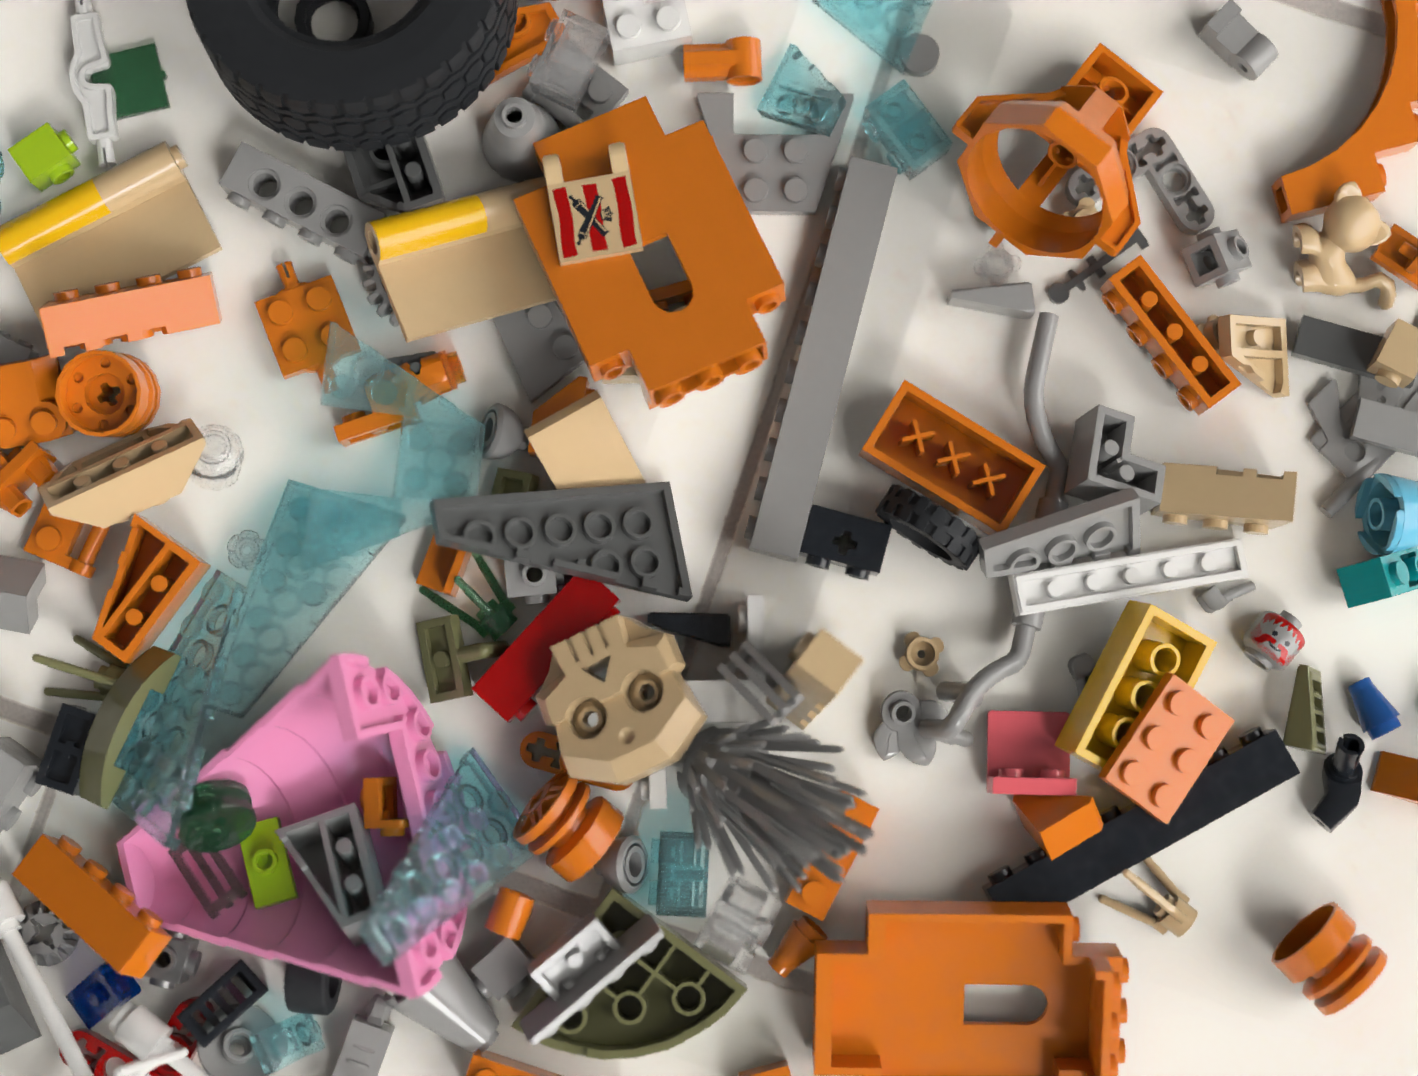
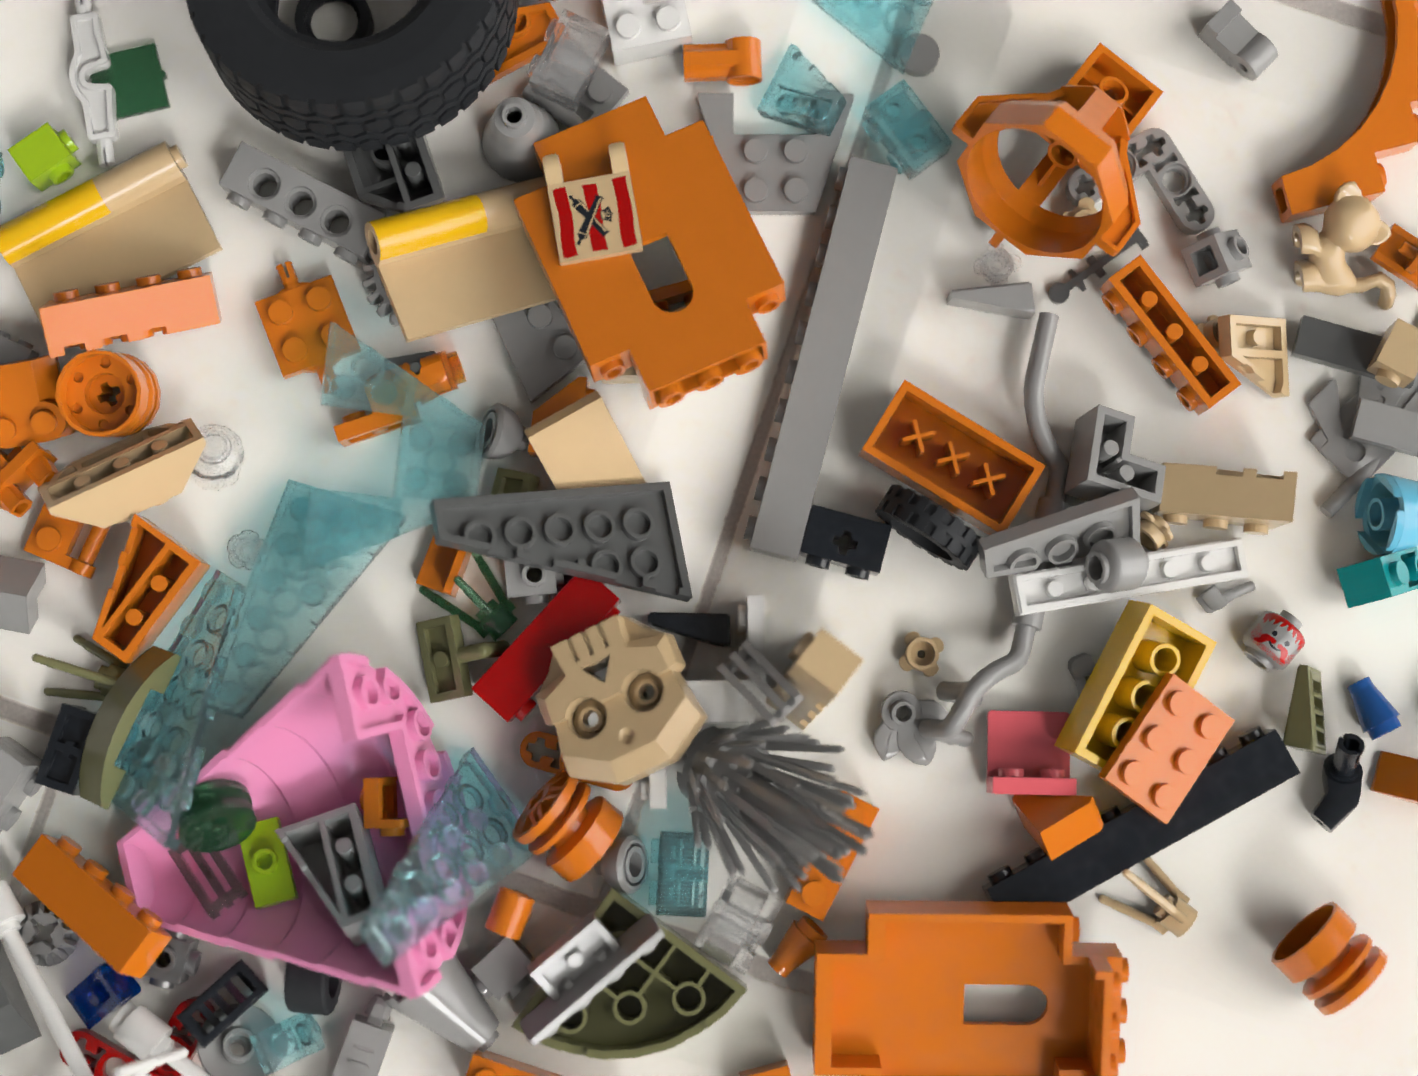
none -> light grey head [1085,537,1149,593]
none -> tan plate [1140,511,1173,551]

